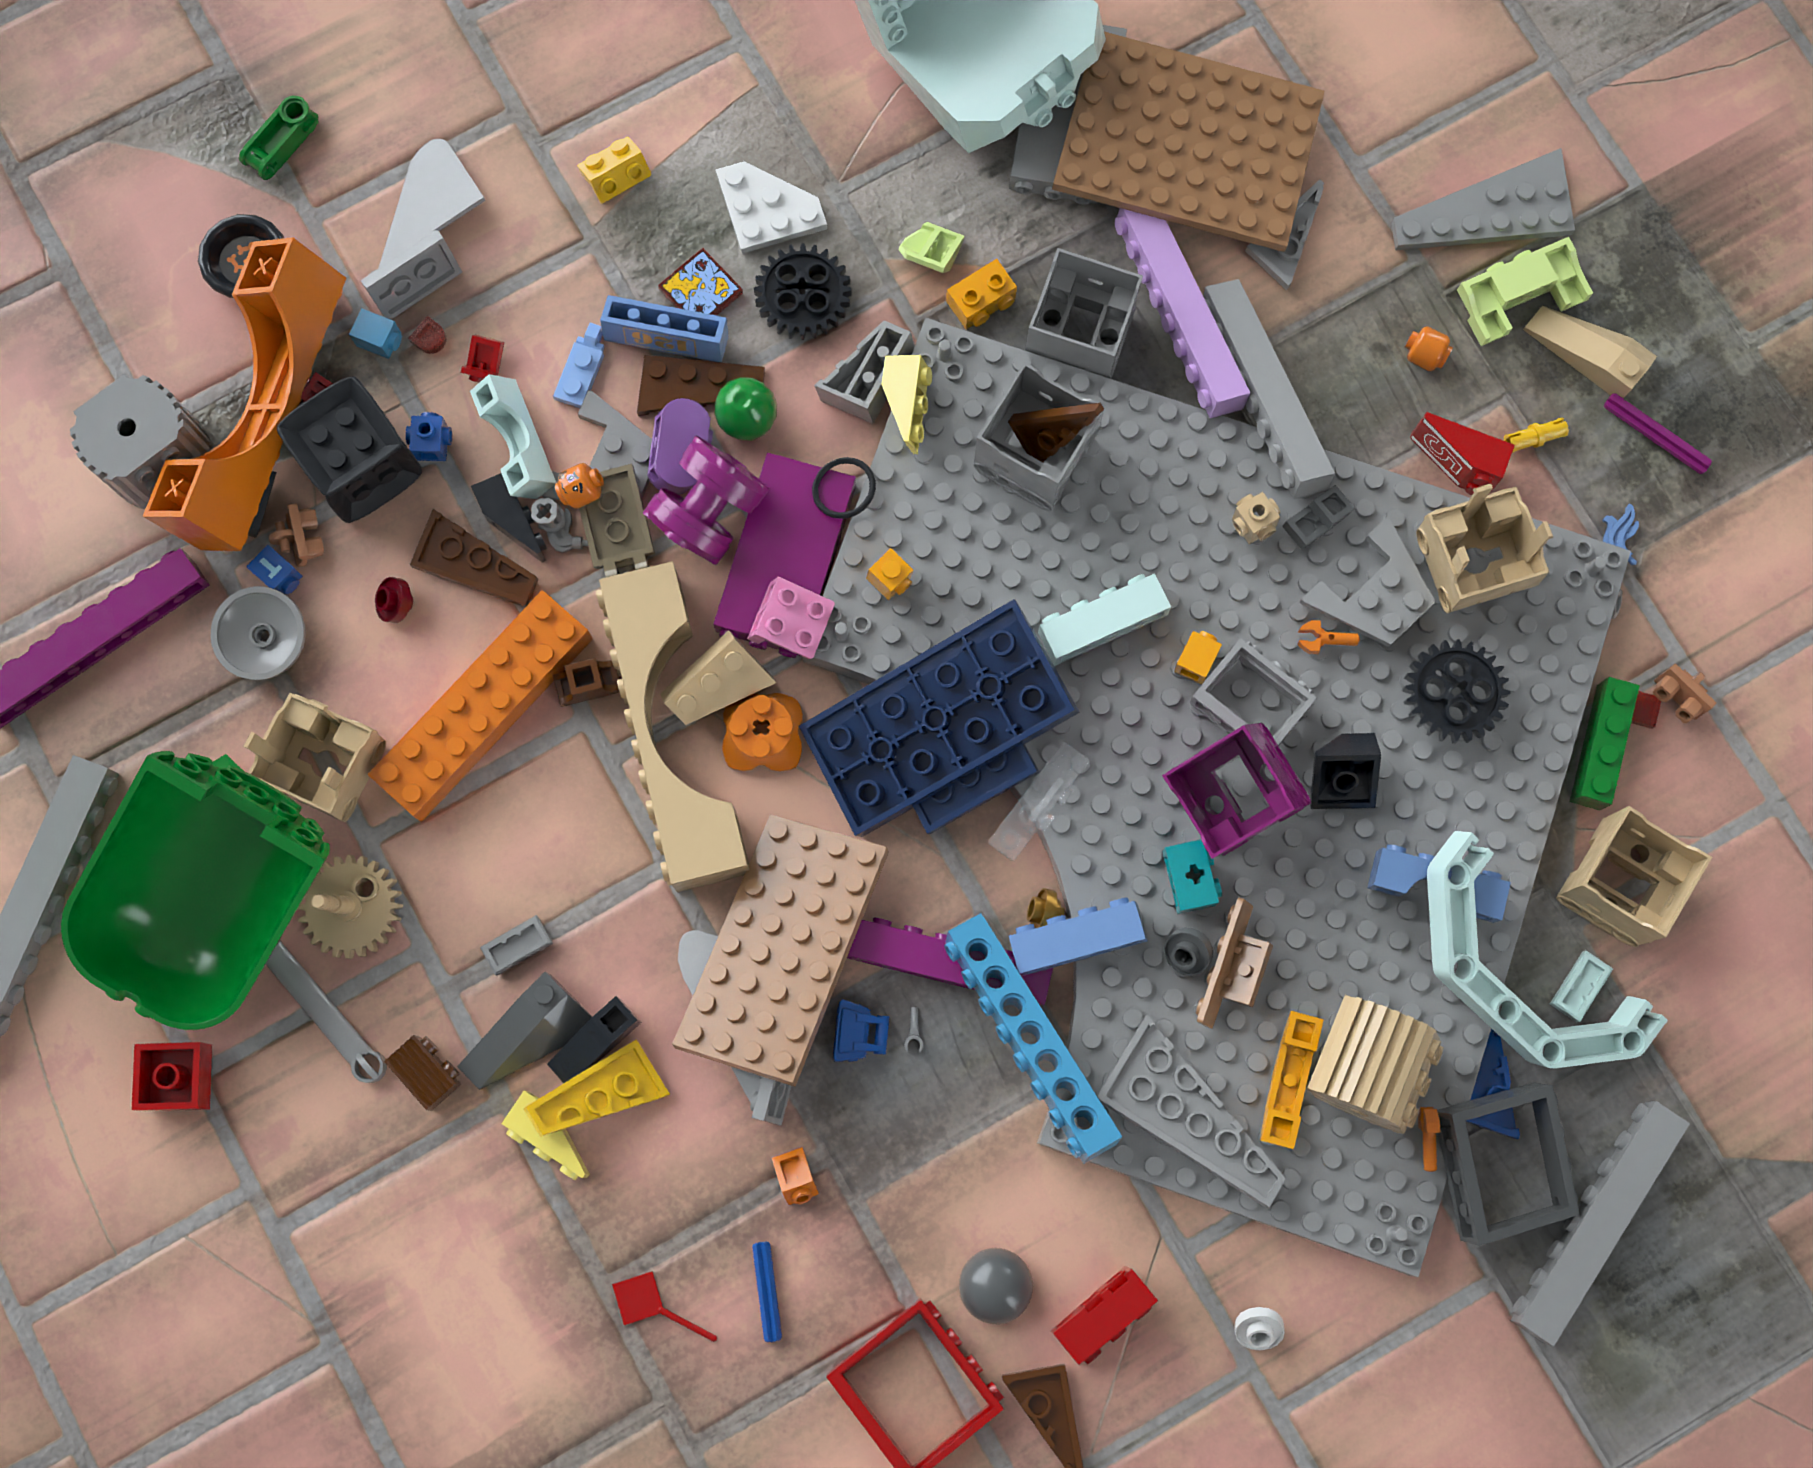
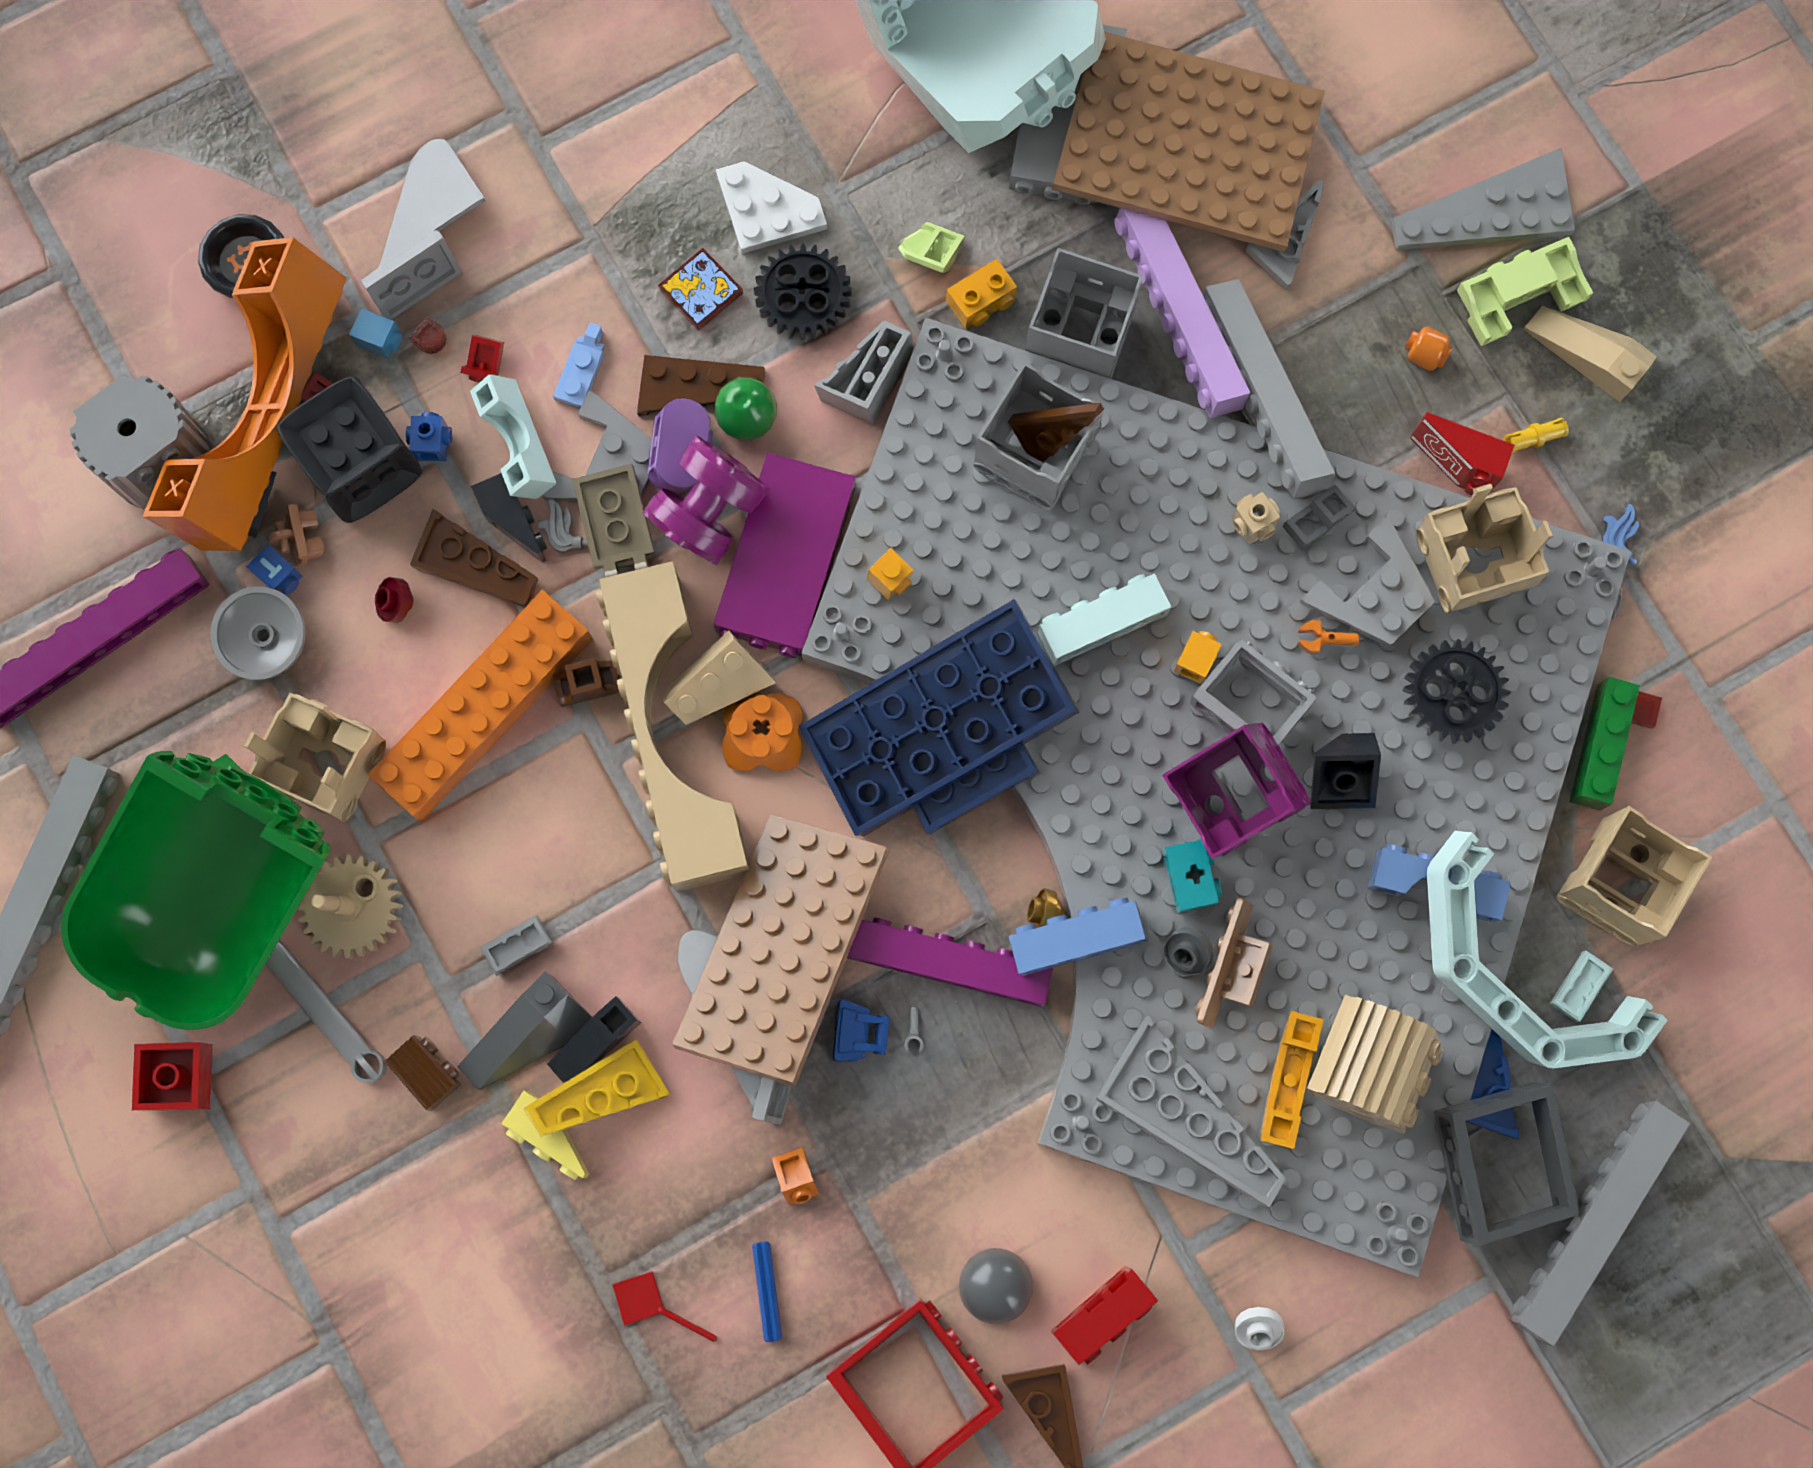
green piece [239,95,319,180] -> none
light grey bush [531,498,566,533] -> none
orange head [555,463,604,509] -> none
yellow bracket [577,136,651,203] -> none
medium blue brick [600,295,729,362] -> none
bright pink bracket [747,576,835,659] -> none
black tyre [812,457,876,519] -> none
light yellow slope [881,355,932,454] -> none
dark azure brick [944,913,1122,1164] -> none
clear bracket [989,742,1089,861] -> none
orange bar [1418,1107,1440,1172] -> none
magenta axle [1604,393,1712,474] -> none
nougat hips [1653,664,1716,723] -> none

